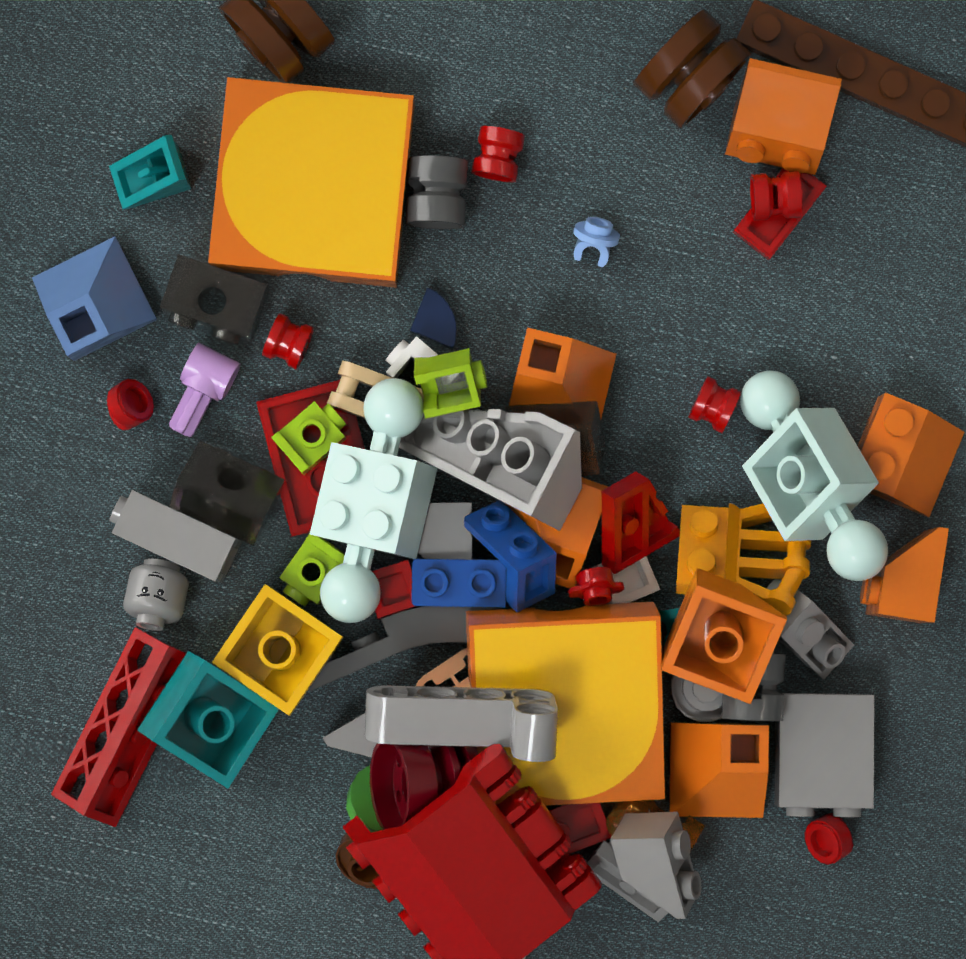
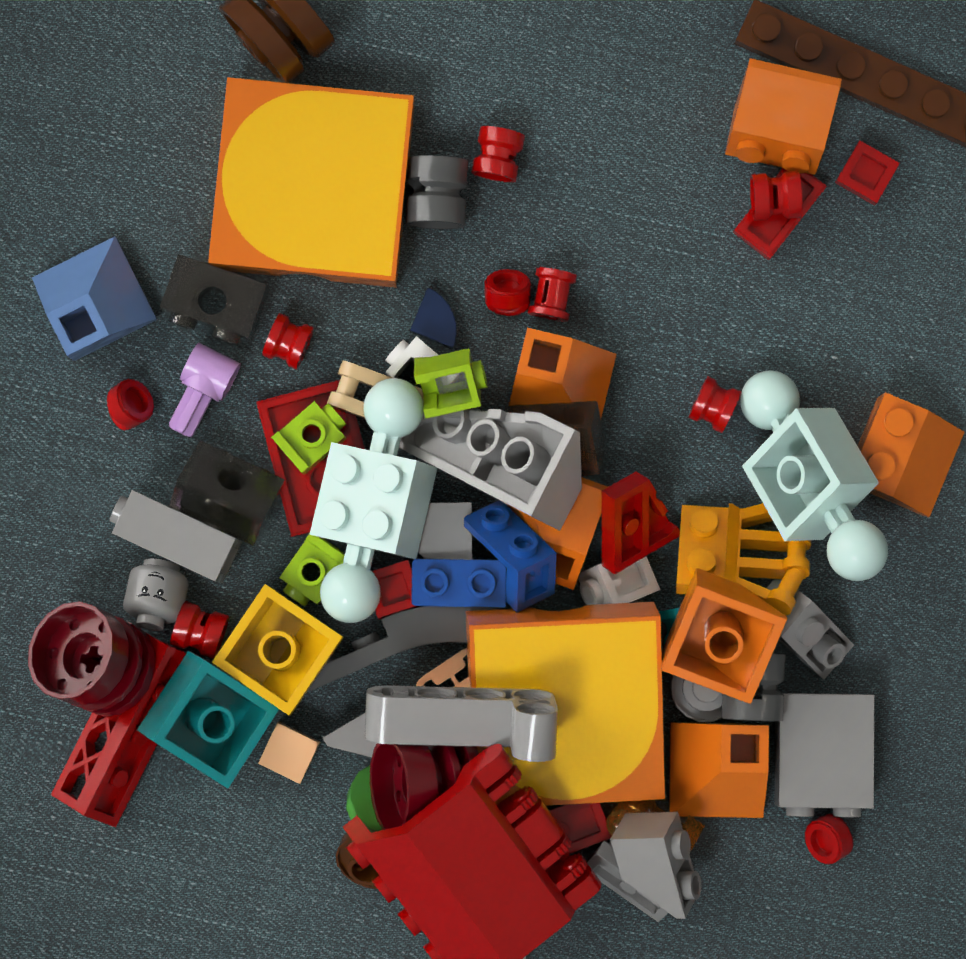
teal slope [109,135,192,210] -> none
red plate [568,567,625,606] -> none
light blue plate [573,217,620,267] -> none
reddish brown wheel [633,9,752,129] -> none
orange slope [860,527,949,623] -> none
none -> dark red wheel [28,601,155,717]
none -> red wheel [170,601,230,659]
none -> light nougat slope [258,722,321,784]
none -> red tile [484,269,531,316]
none -> red bush [527,267,577,322]
none -> red plate [835,140,900,206]

